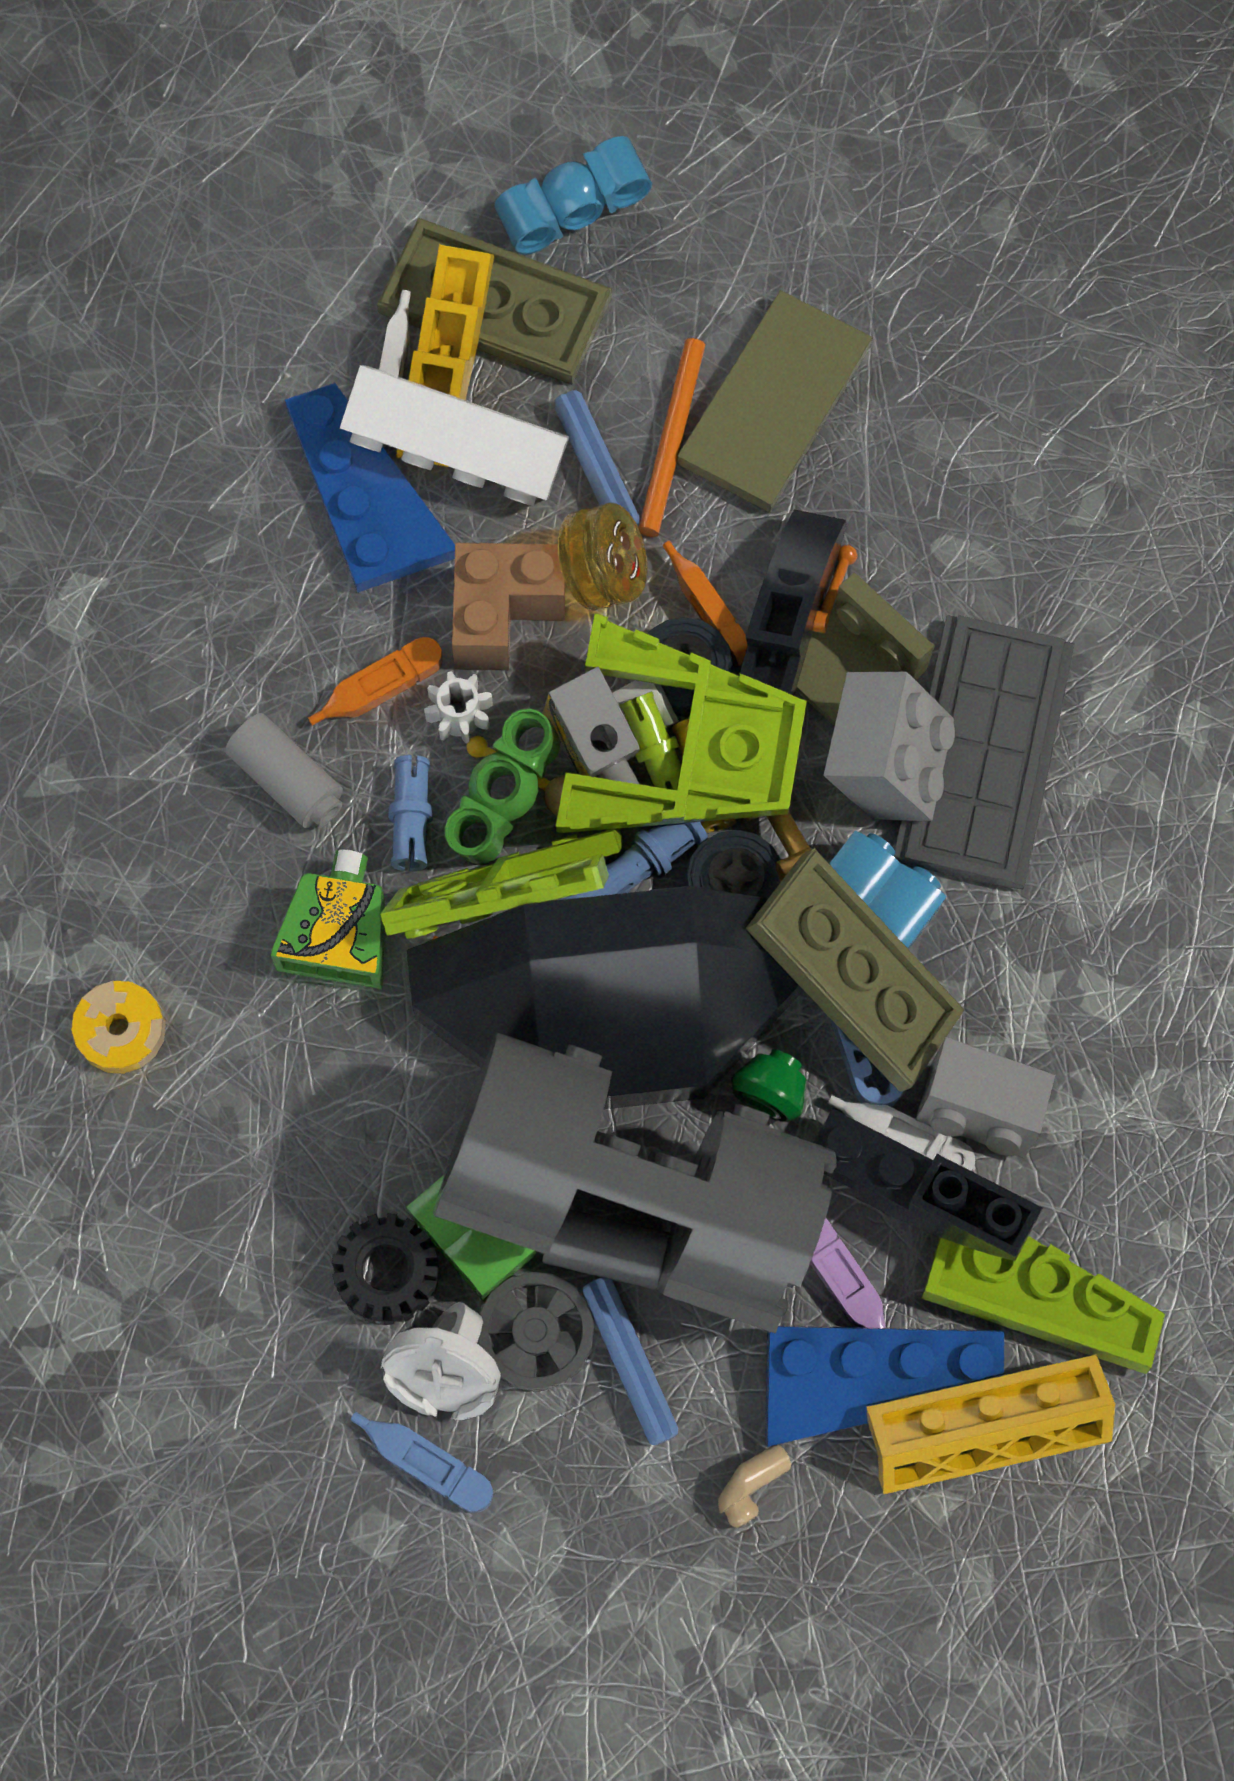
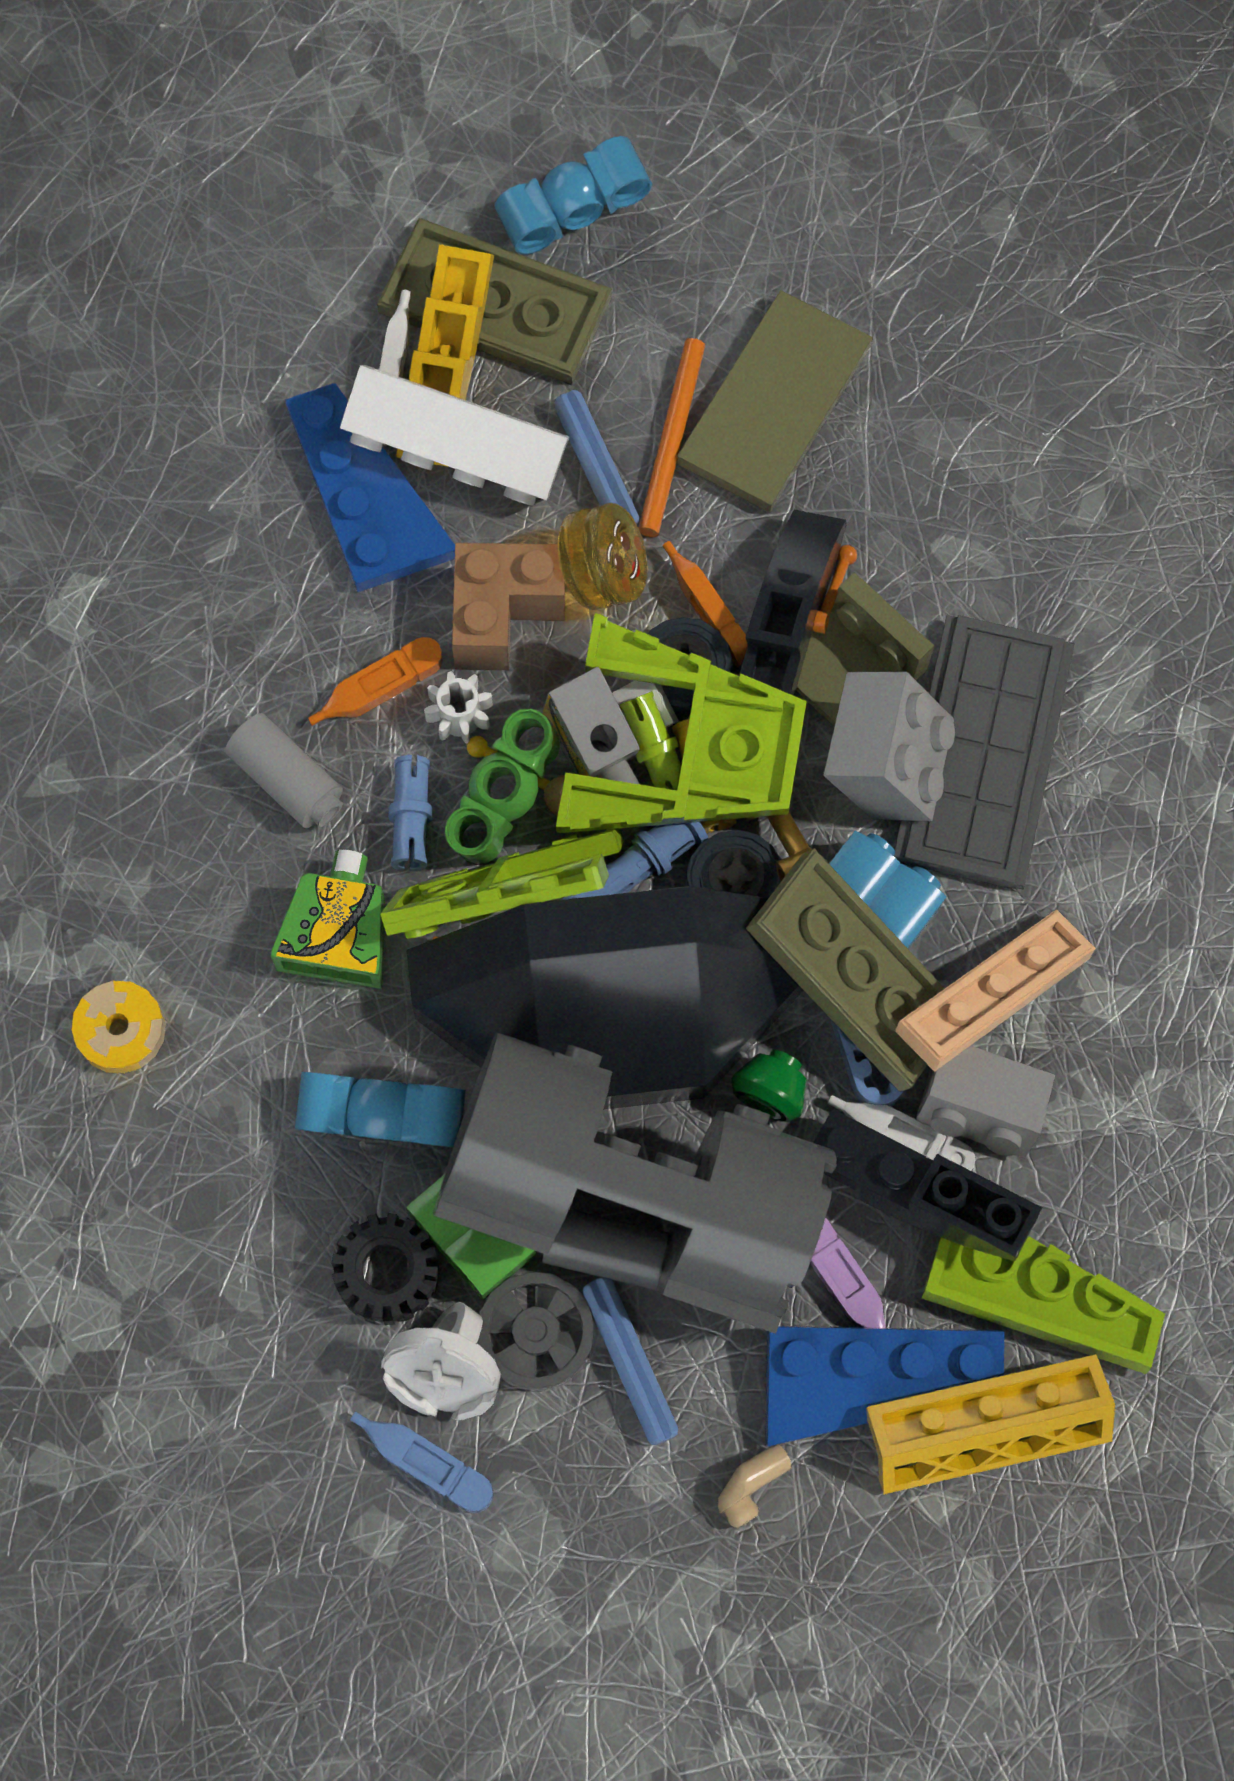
none -> dark azure piece [295,1072,466,1147]
none -> light nougat tile [895,909,1096,1072]

